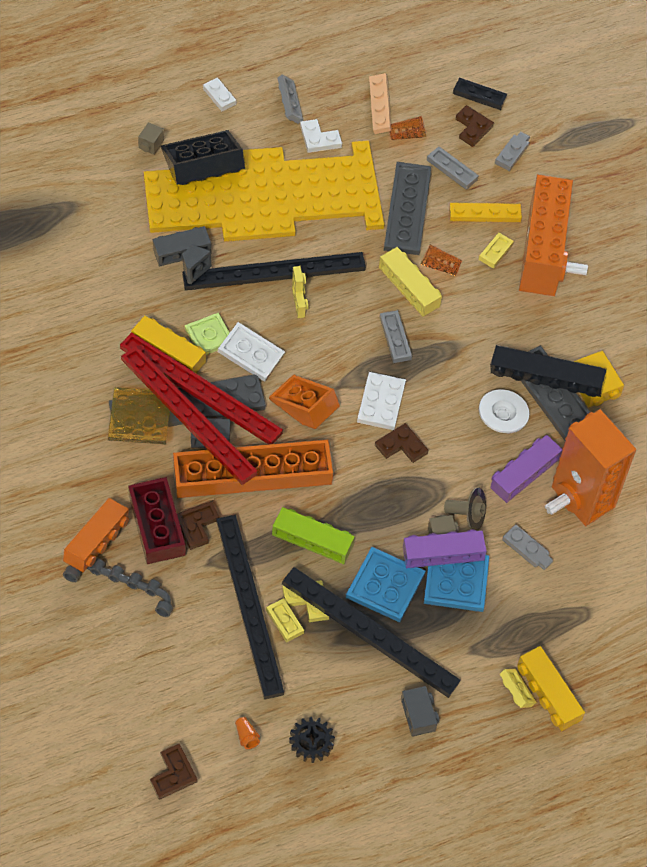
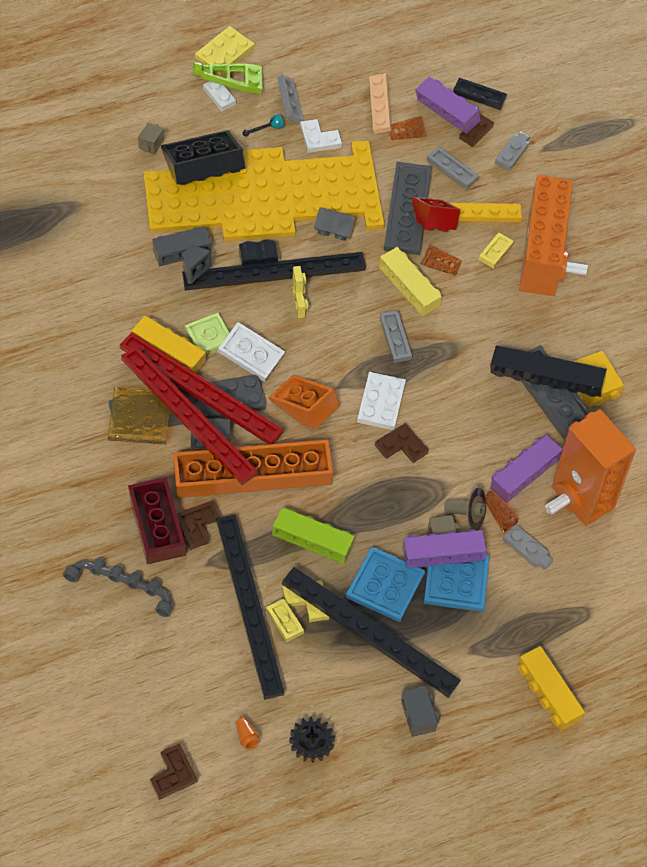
orange brick [63,498,129,572] -> none
white hat [479,389,529,433] -> none
light yellow plate [500,669,537,708] -> none
none -> lime plate [193,62,262,94]
none -> light yellow plate [195,26,255,76]
none -> black brick [239,239,278,265]
none -> hinge [242,114,284,137]
none -> dark grey brick [314,207,356,241]
none -> red slope [412,197,461,232]
none -> medium lavender brick [415,76,481,134]
none -> clear orange slope [486,490,519,532]

